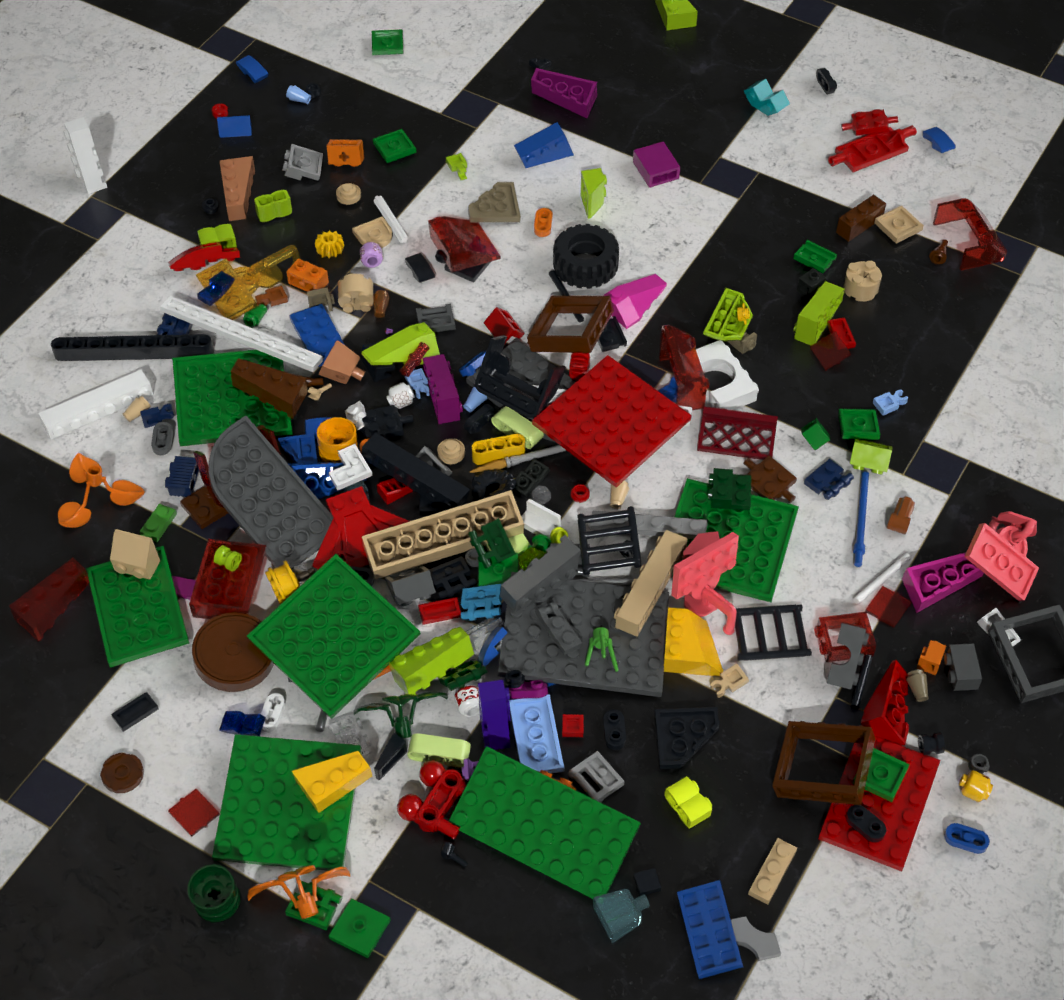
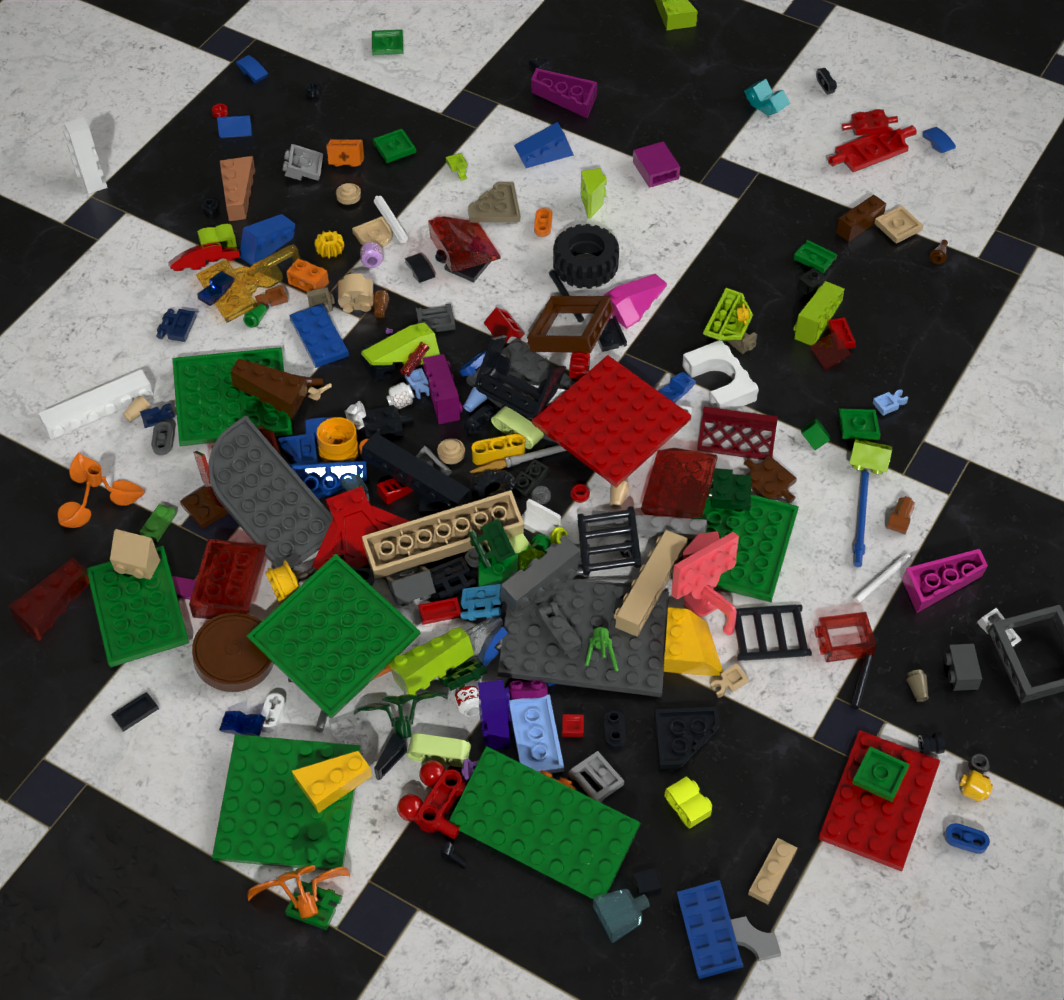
black beam [51,334,214,361] -> none
reddish brown tile [100,753,144,793] -> none
white plate [160,296,323,372] -> none
dark blue brick [165,456,200,497] -> none
clear red piece [168,789,220,837] -> none
dark green wheel [187,864,241,922] -> none
lime wheel [214,545,242,571] -> none
lime brick [254,190,292,222] -> none
light blue cone [286,85,311,104] -> none
nougat torso [319,340,366,384] -> none
white plate [329,444,372,491] -> none
green plate [329,898,391,958] -> none
black plate [504,670,525,688] -> none
clear red windscreen [659,325,709,410] -> none
reddish brown window [773,721,875,805] -> none
dark blue plate [804,459,854,500] -> none
dark grey arch [827,623,869,689] -> none
tan brick [843,261,882,301] -> none
black plate [846,805,886,843] -> none
red wedge [861,660,909,746] -> none
clear red piece [865,586,911,628] -> none
orange brick [916,640,946,675] -> none
clear red windscreen [933,198,1007,271] -> none
coral plate [964,511,1039,601] -> none
none -> blue wedge [240,214,295,266]
none -> clear red slope [641,448,718,518]

